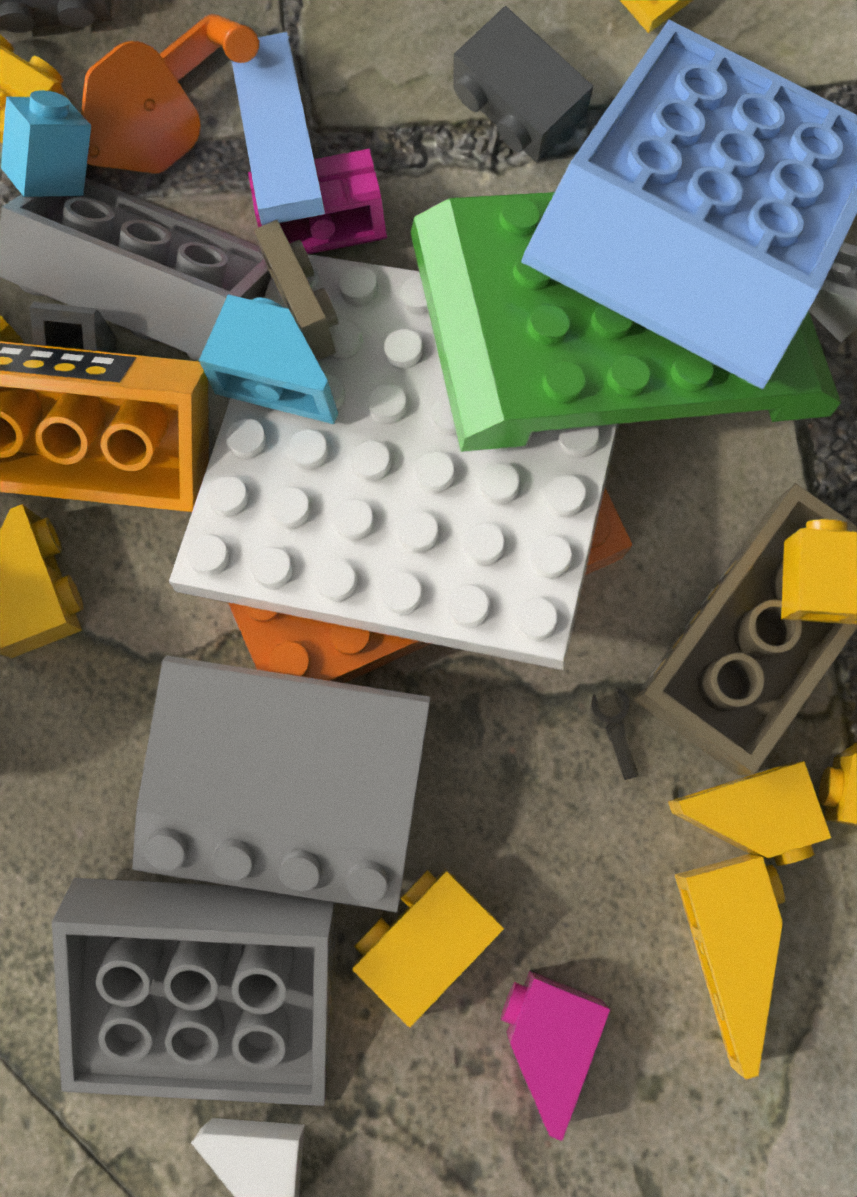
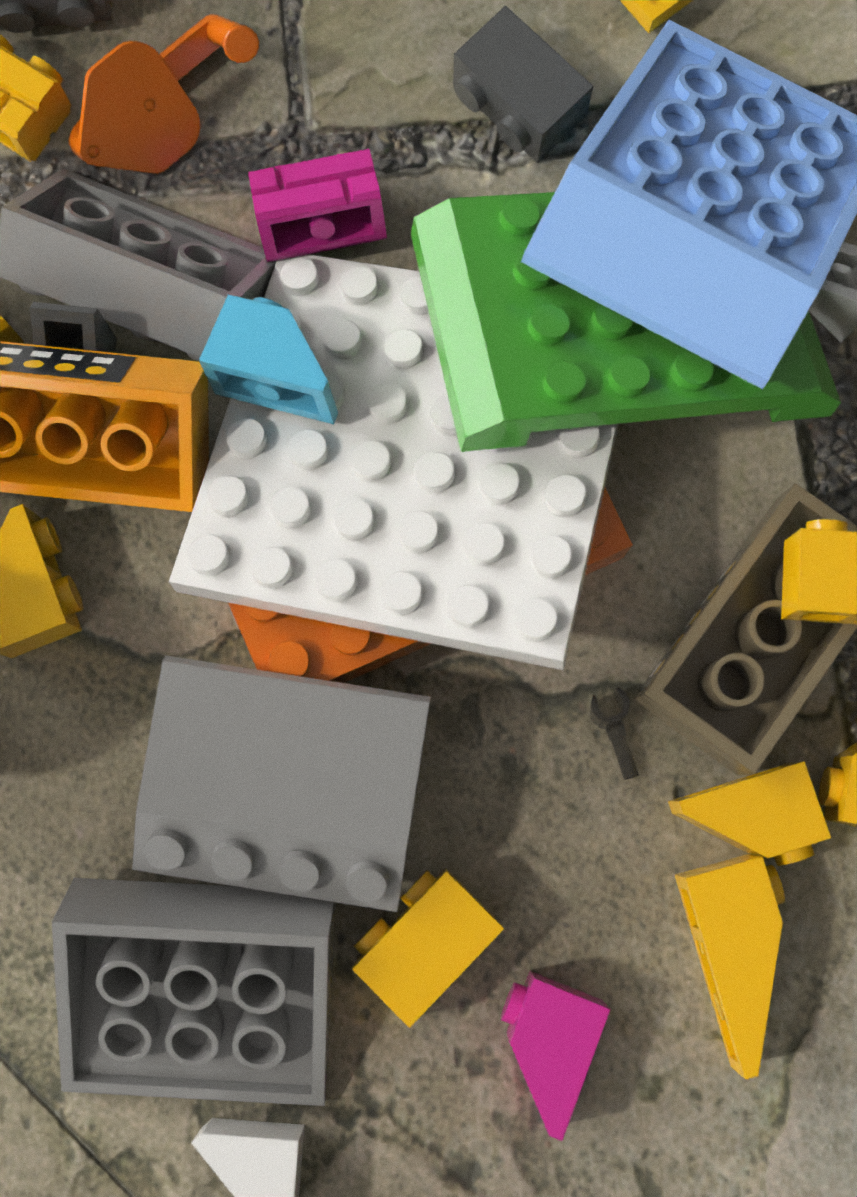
medium azure brick [1,90,91,197] -> none
light blue tile [232,32,325,226] -> none
dark tan plate [254,220,339,361] -> none

